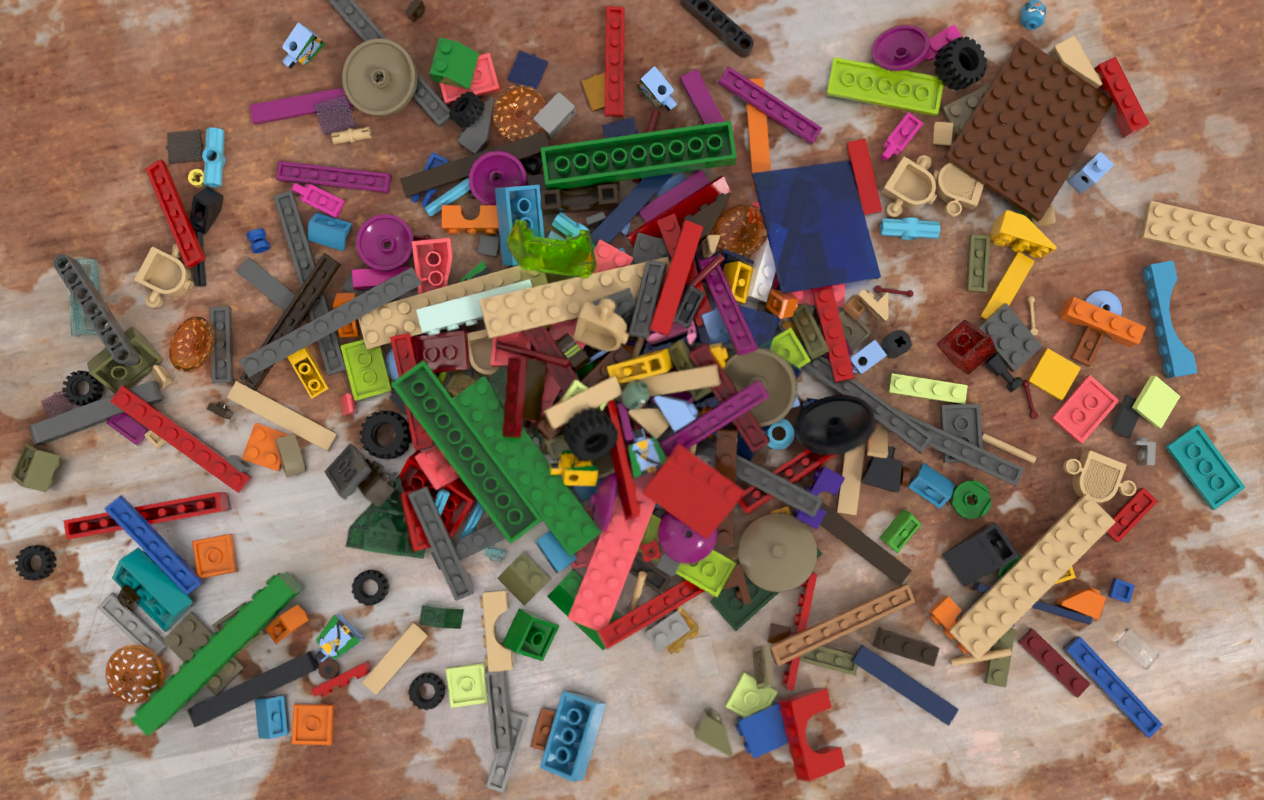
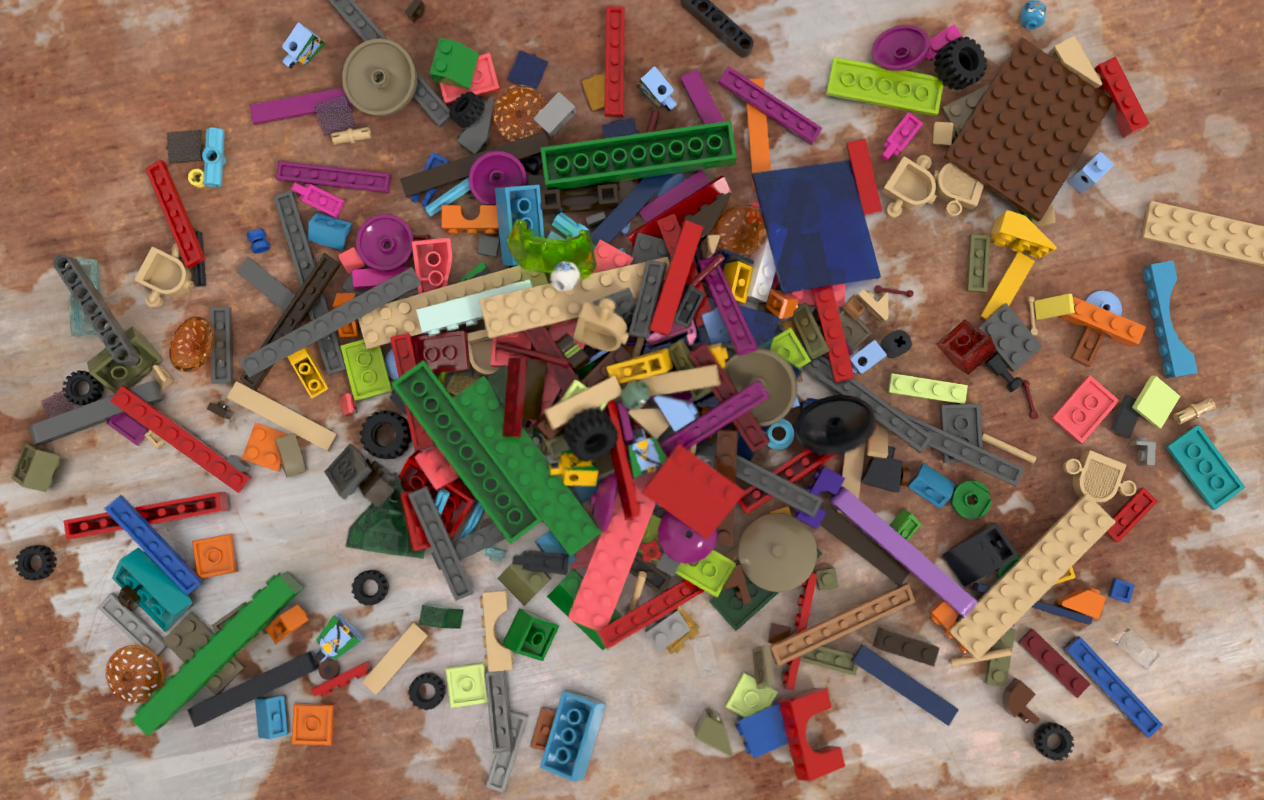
black slope [190,187,224,235] -> none
medium azure piece [880,217,940,240] -> none
yellow tile [1027,348,1081,401] -> none
none -> coral slope [338,247,366,274]
none -> black hinge [512,550,569,575]
none -> white head [550,262,580,291]
none -> olive plate [815,568,838,590]
none -> medium lavender beam [830,486,978,618]
none -> reddish brown brick [1003,678,1040,726]
none -> light yellow tile [1034,294,1075,320]
none -> black tyre [1034,722,1074,761]
none -> tan pin [1173,398,1216,425]

